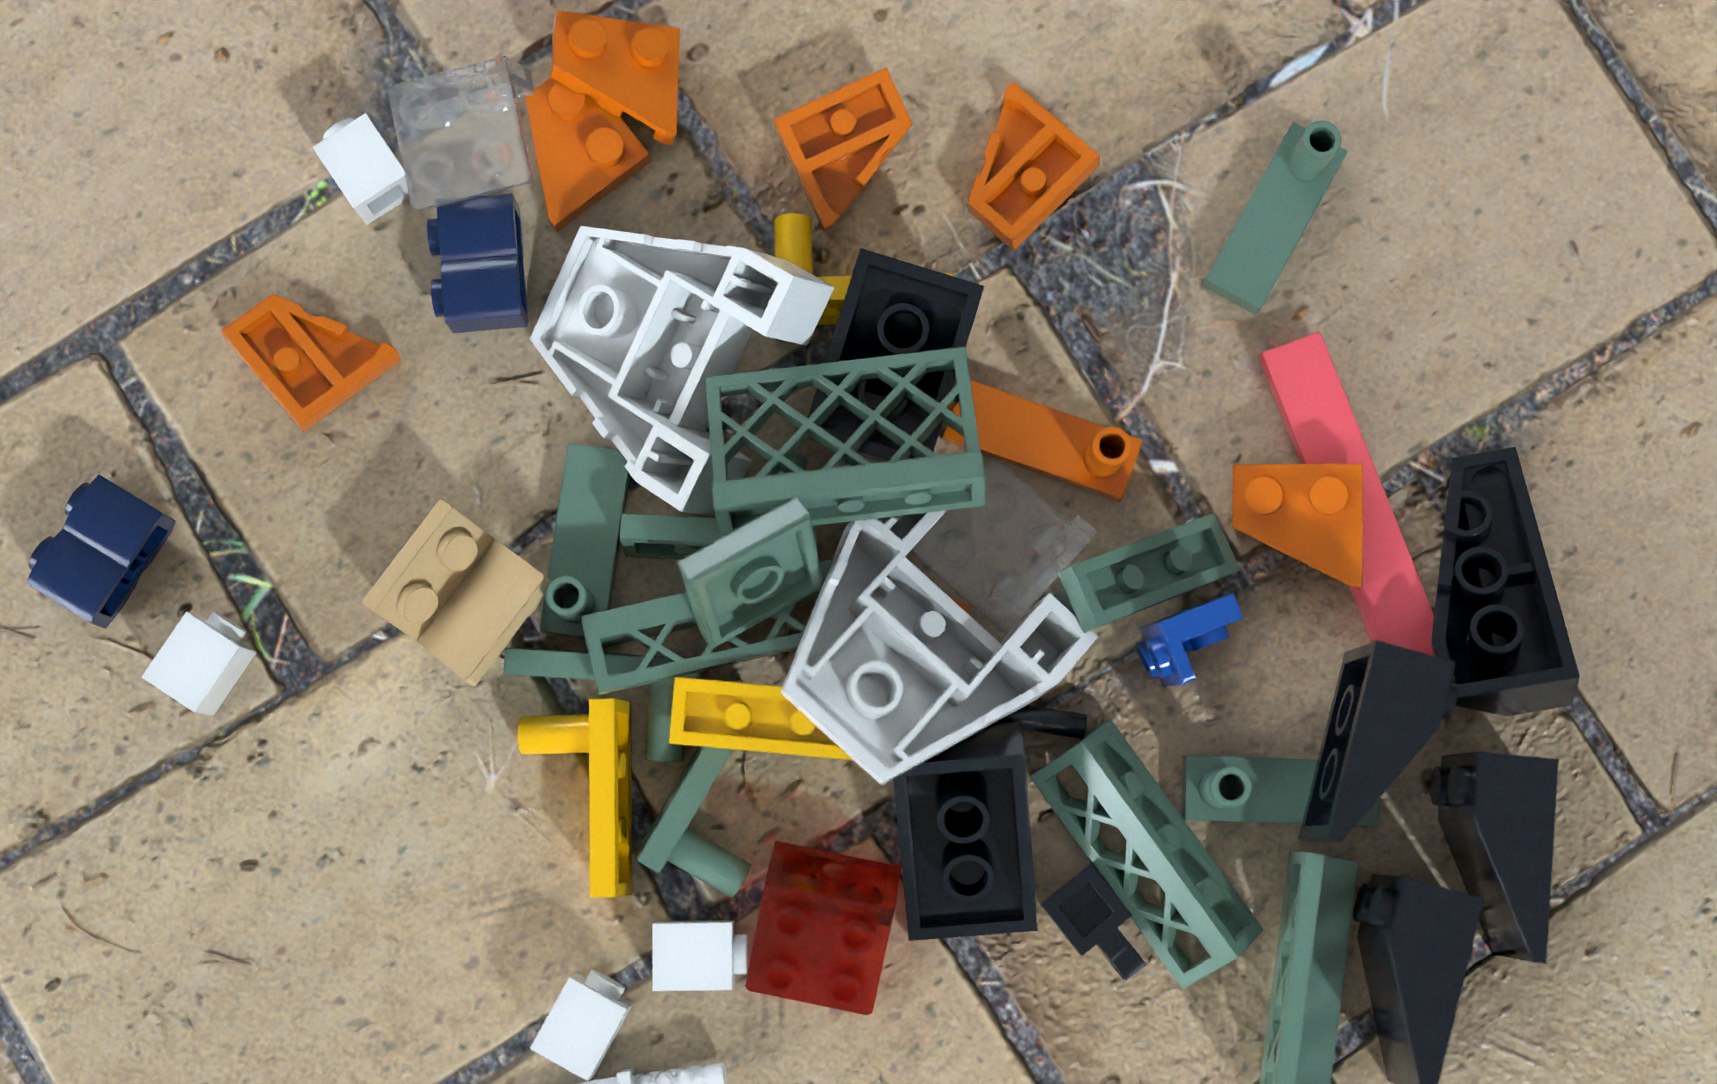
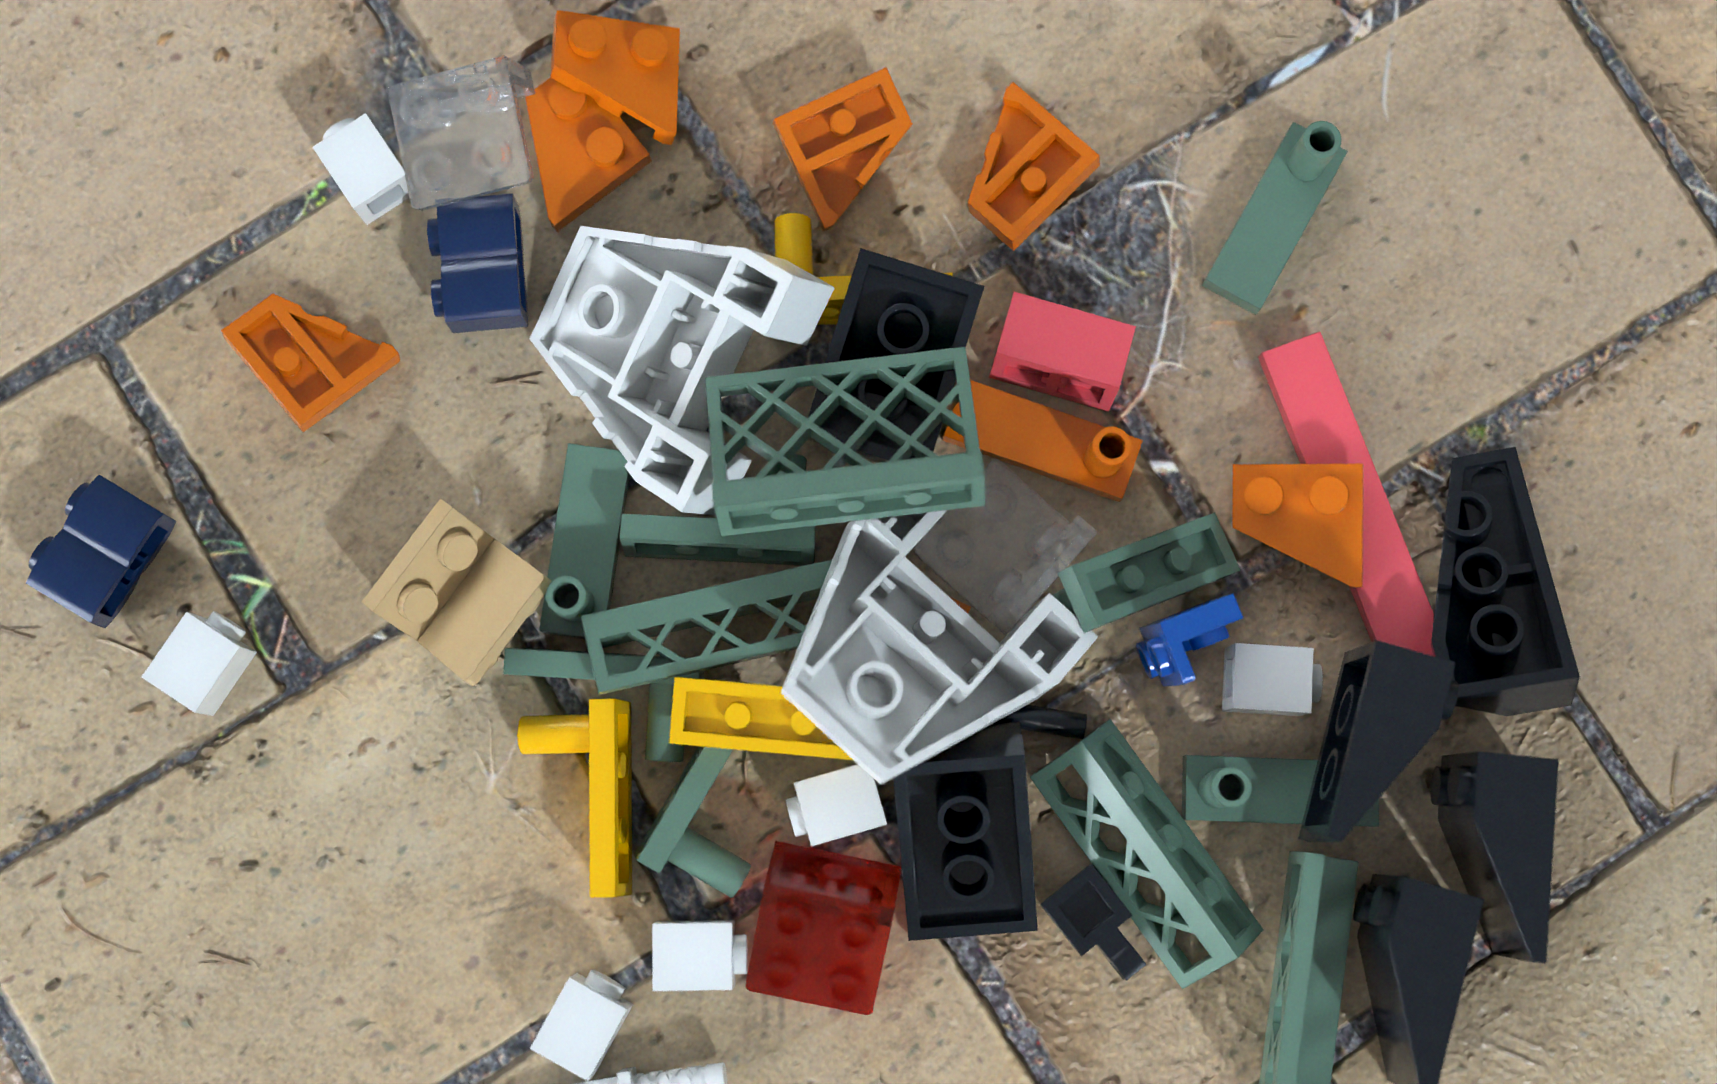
sand green plate [678,498,824,648] -> none
none -> white brick [785,764,887,846]
none -> coral hinge [989,291,1136,412]
none -> white brick [1222,643,1323,716]

